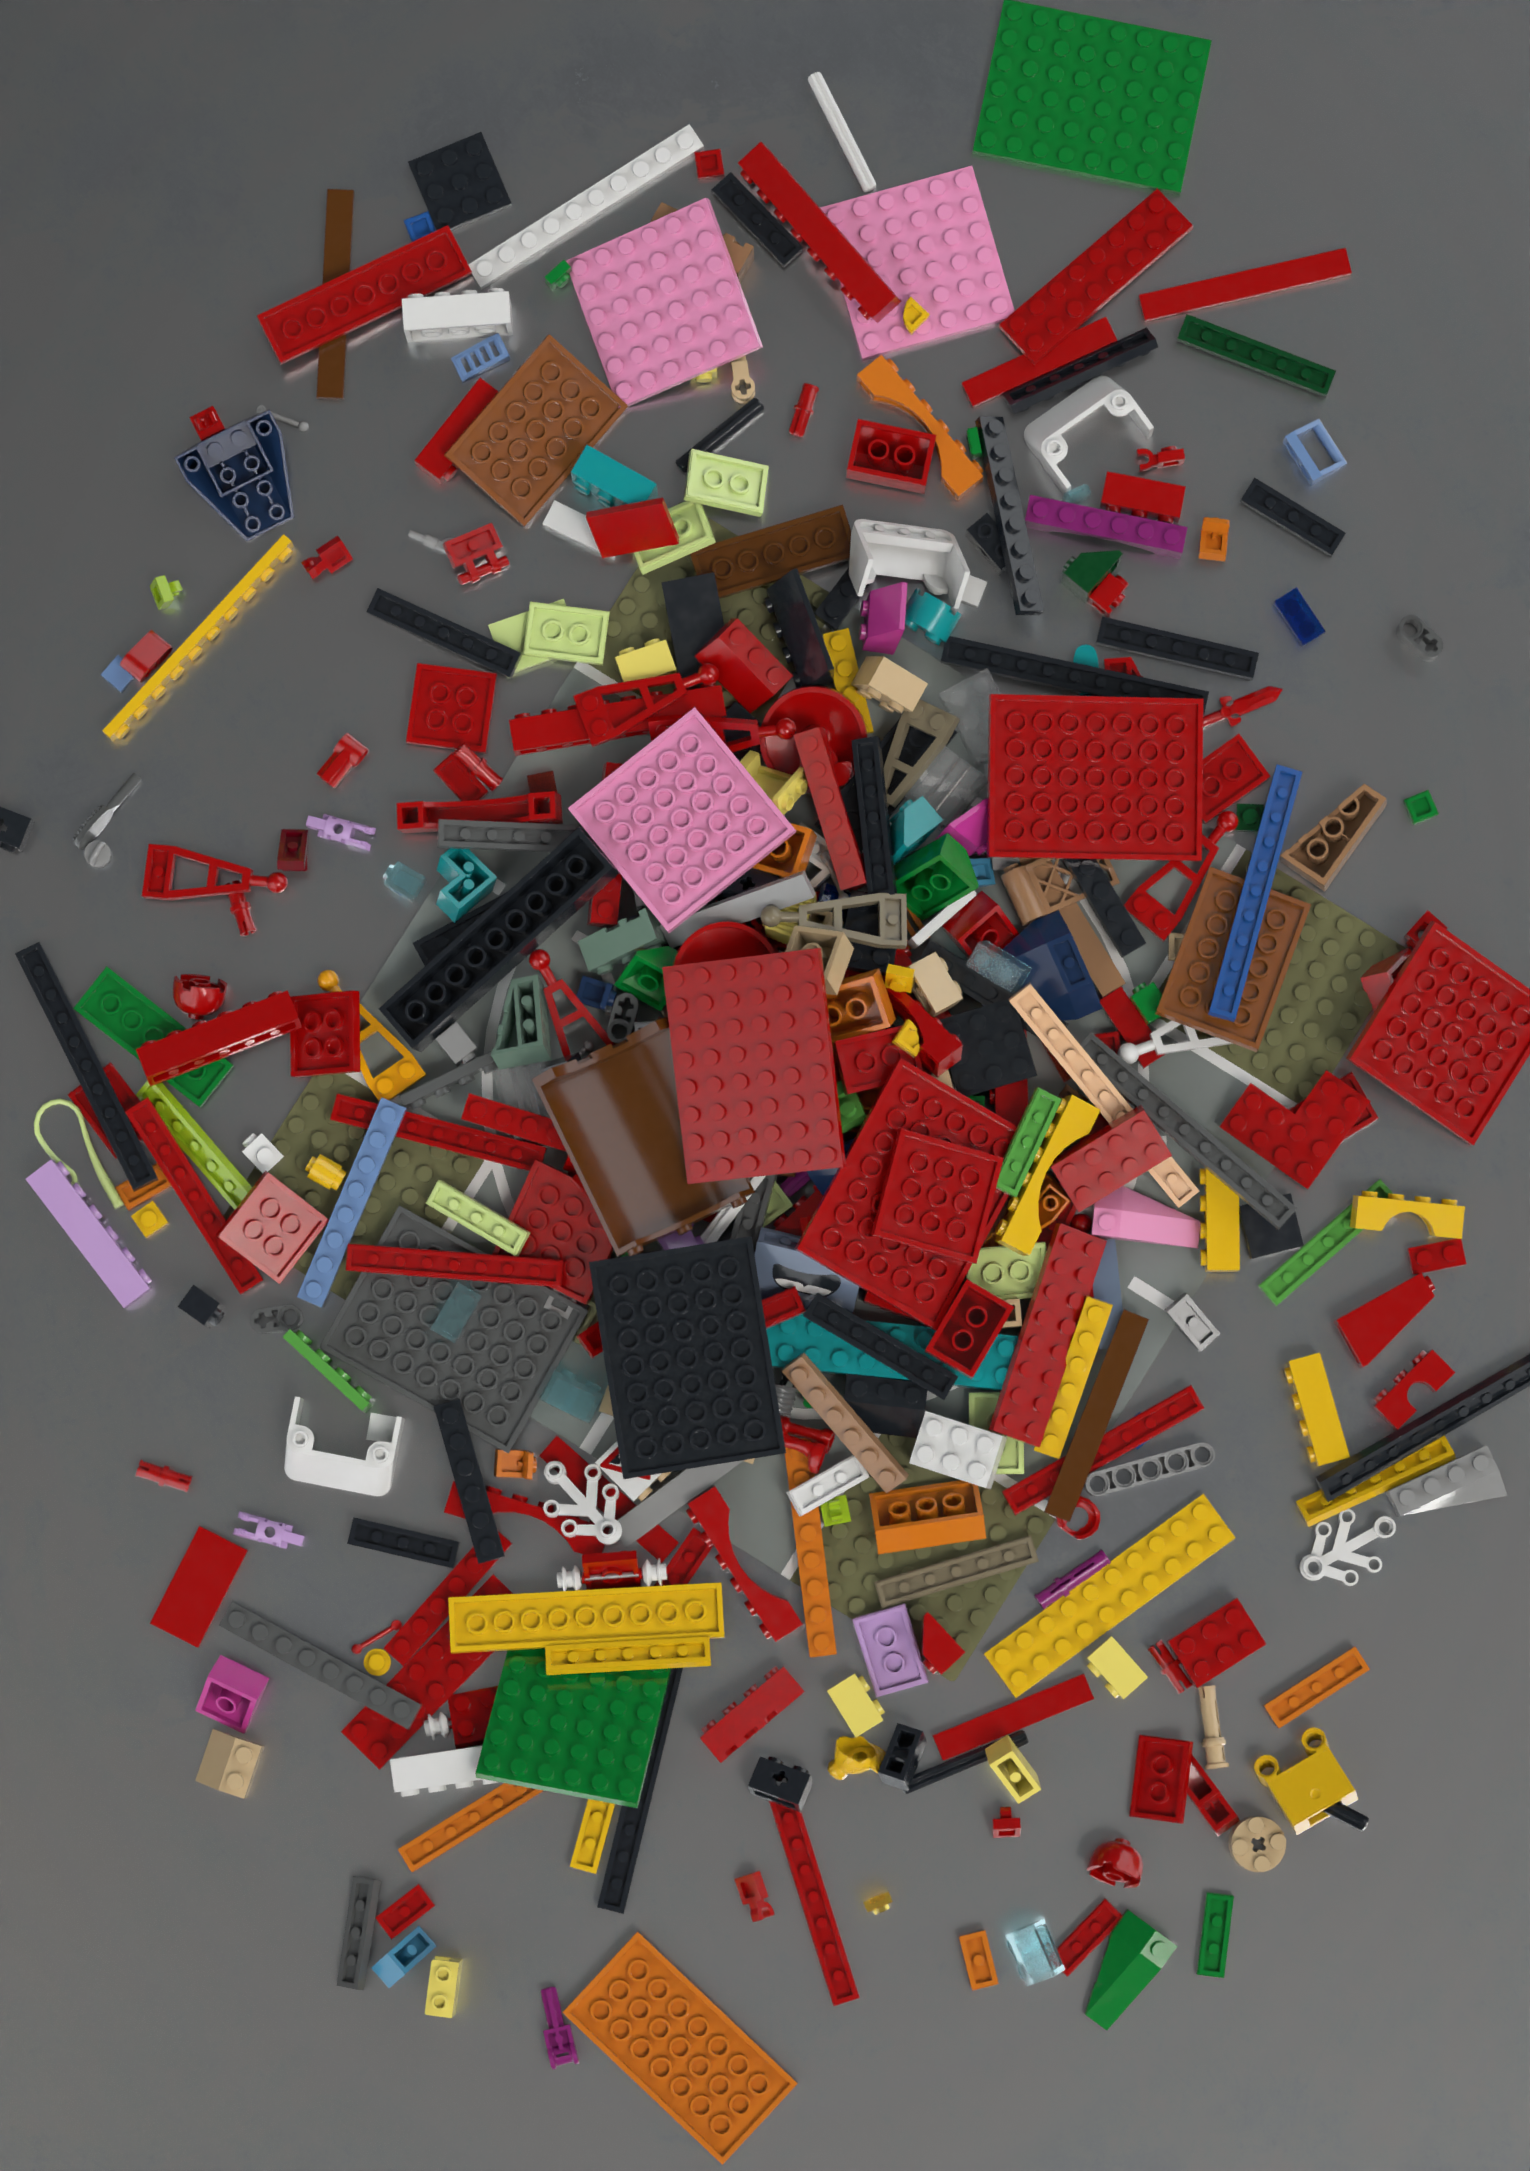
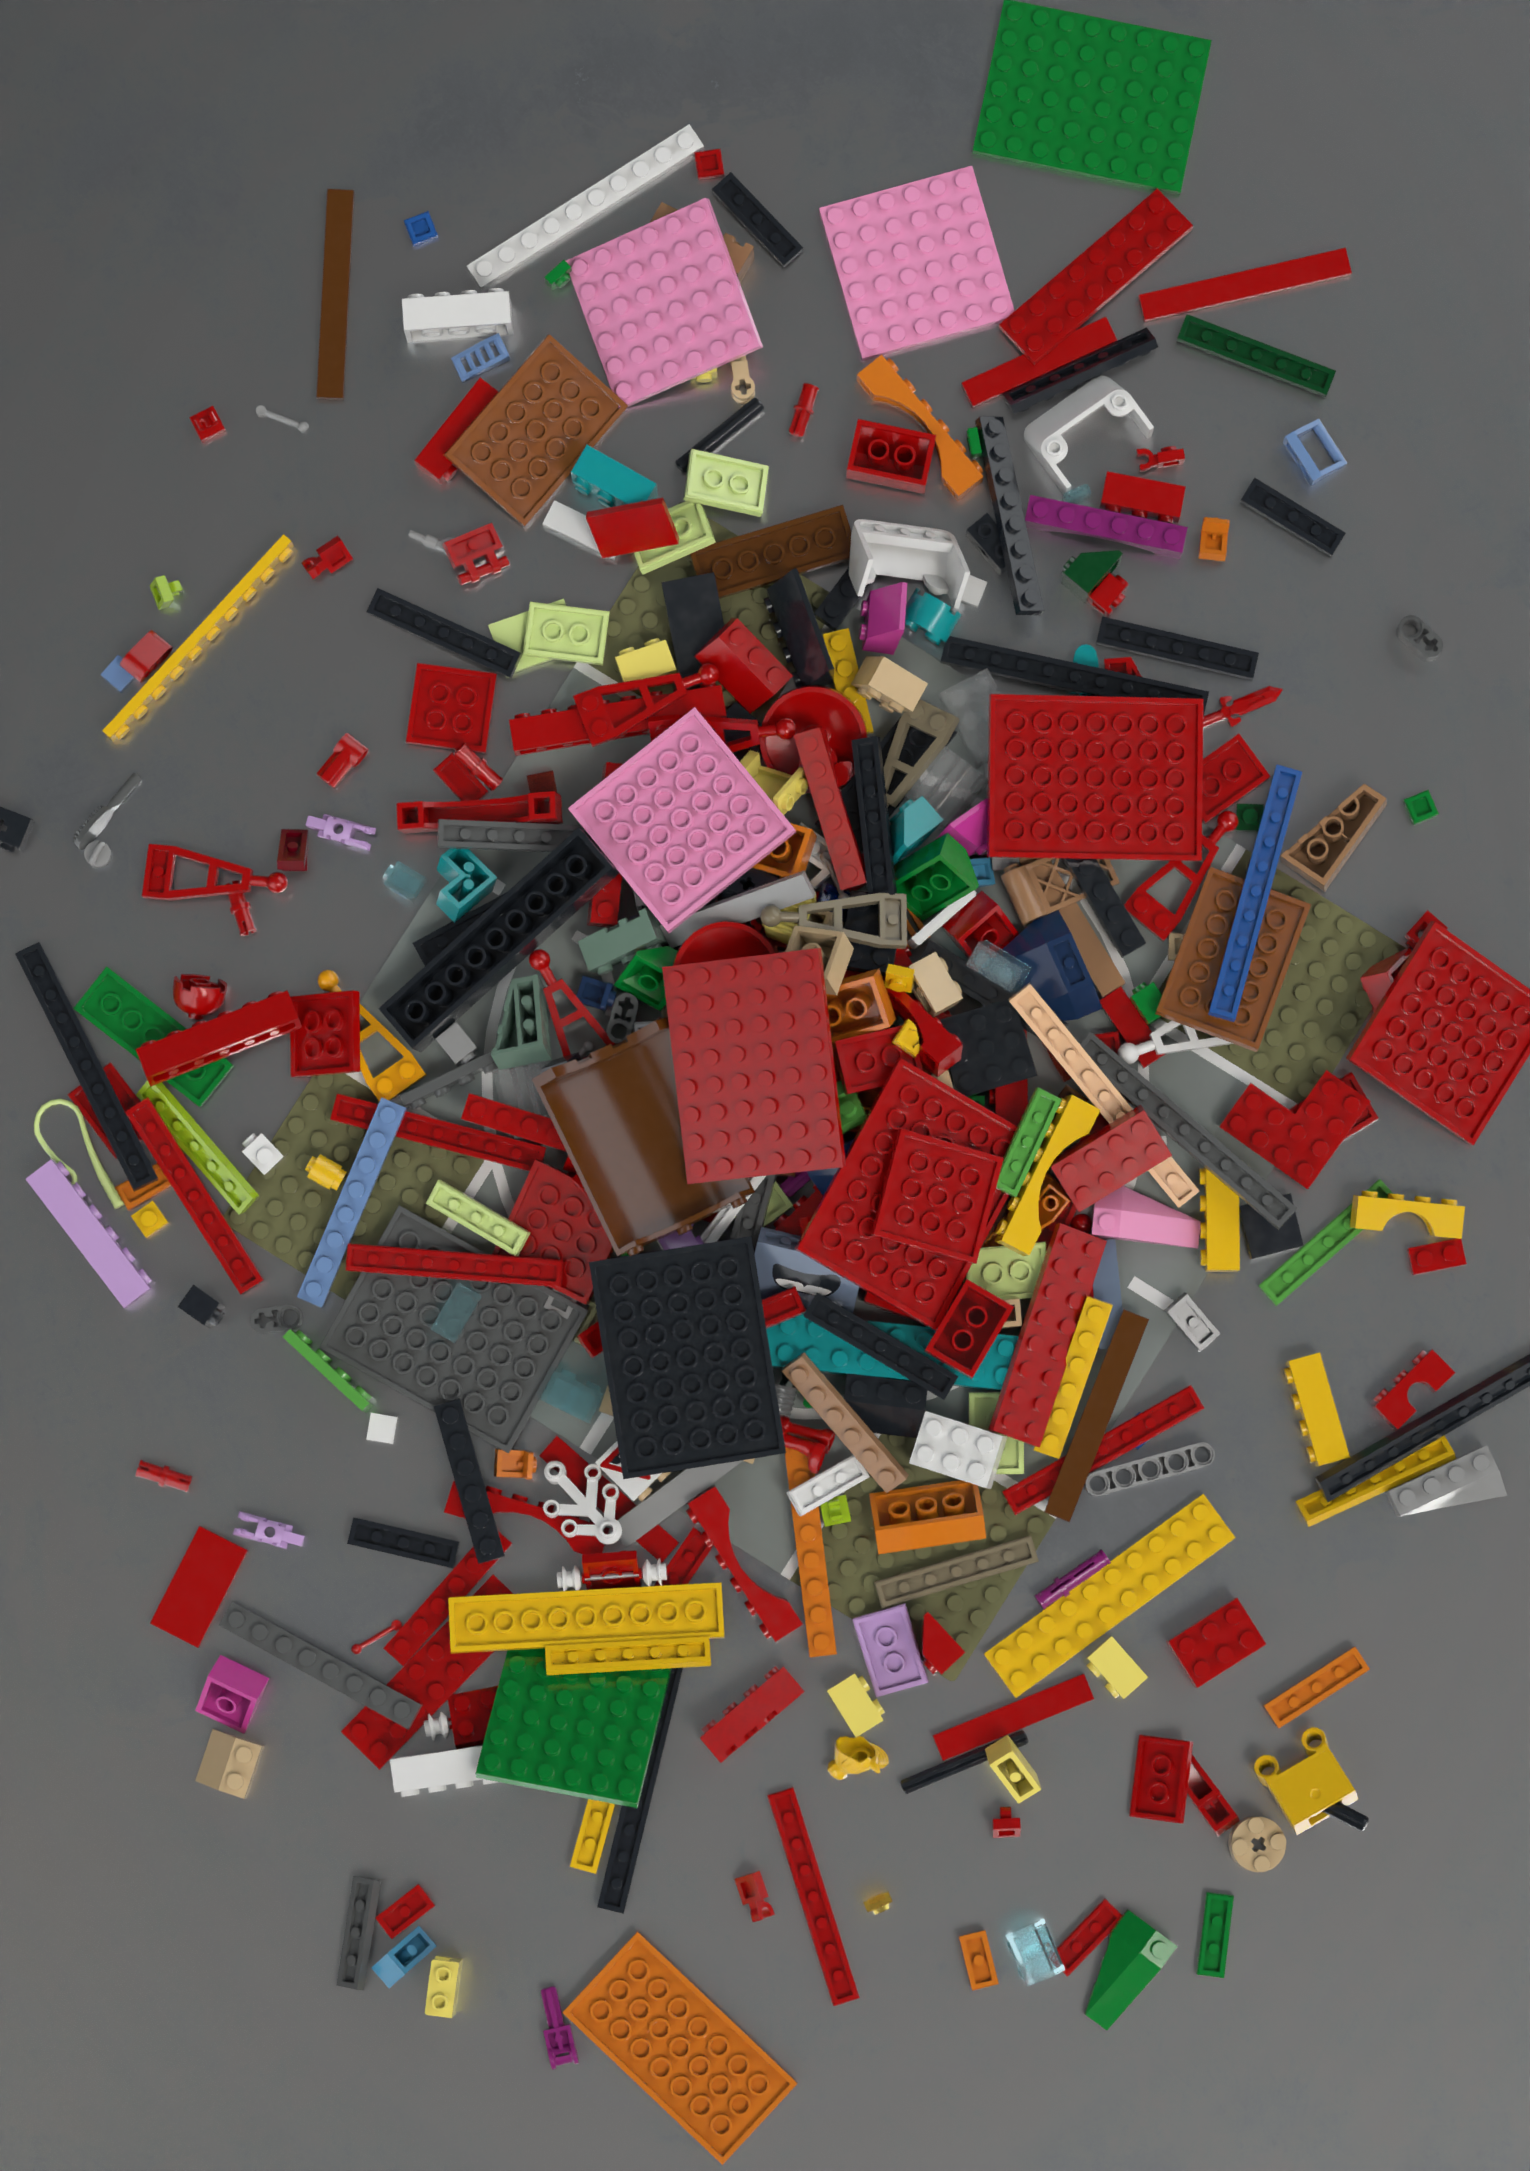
dark blue wedge [174,409,294,541] -> none
plate [216,1171,329,1284] -> none
red plate [257,225,472,365] -> none
white windscreen [284,1396,405,1496] -> none
yellow plate [364,1649,391,1676] -> none
orange plate [398,1783,543,1872] -> none
black plate [408,132,512,231] -> none
red brick [738,142,902,323] -> none
black brick [748,1756,813,1812] -> none
white axle [808,72,876,192] -> none
black brick [878,1723,927,1791] -> none
yellow tile [903,296,930,335] -> none
red piece [1056,1496,1100,1539] -> none
red cylinder [1087,1838,1143,1888] -> none
red pin [1147,1639,1193,1694] -> none
tan pin [1198,1685,1229,1770] -> none
clear blue plate [1273,587,1326,648] -> none
white plant [1299,1509,1396,1586] -> none
red slope [1334,1273,1435,1369] -> none

